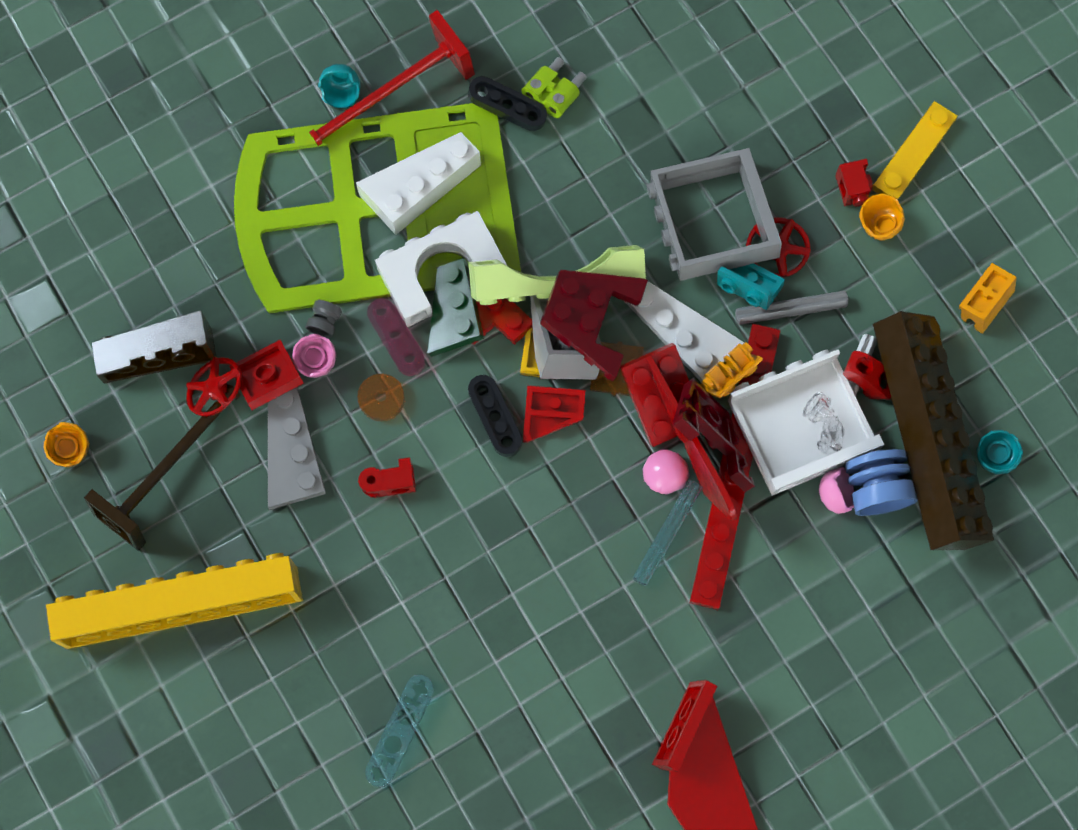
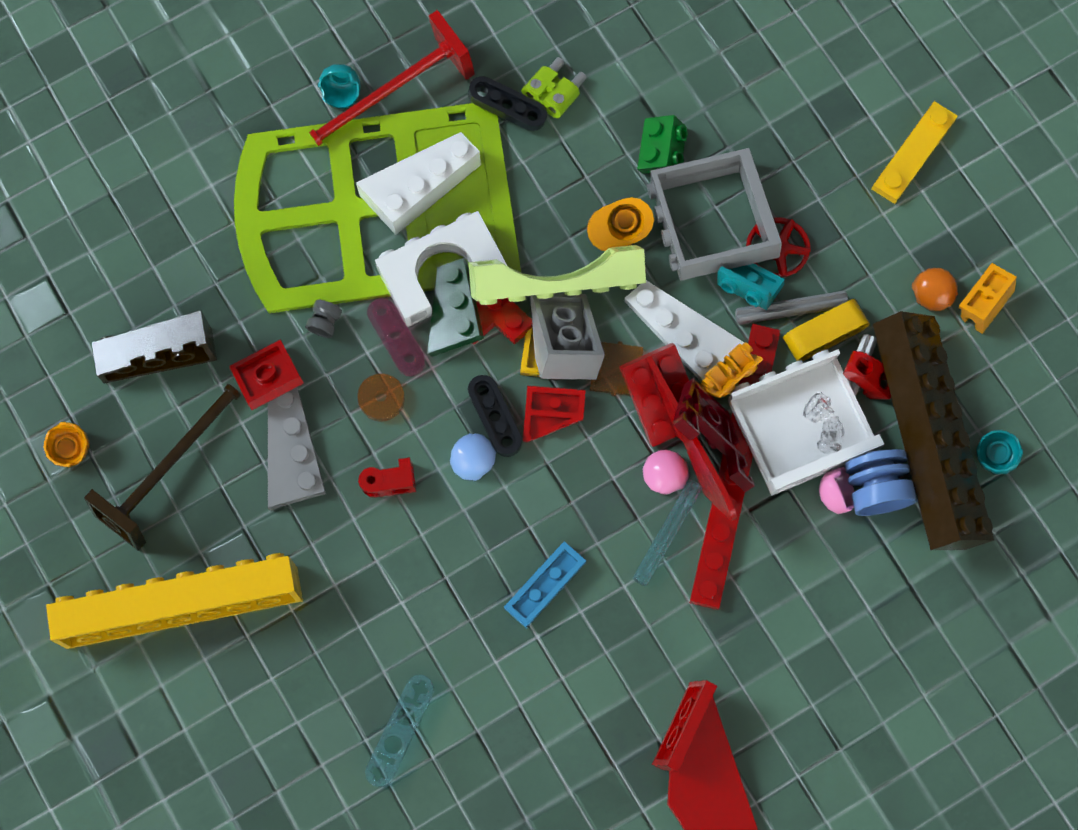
red wheel [186,357,242,417] -> none
bright pink hair [292,334,337,378] -> none
dark red wing [540,270,648,381] -> none
red brick [835,159,873,207] -> none
light orange hair [859,193,905,241] -> none
none -> light blue hair [450,433,496,481]
none -> dark azure plate [504,541,586,629]
none -> light orange piece [587,197,654,251]
none -> green bracket [637,115,688,174]
none -> yellow beam [783,299,870,362]
none -> orange hair [912,268,958,311]

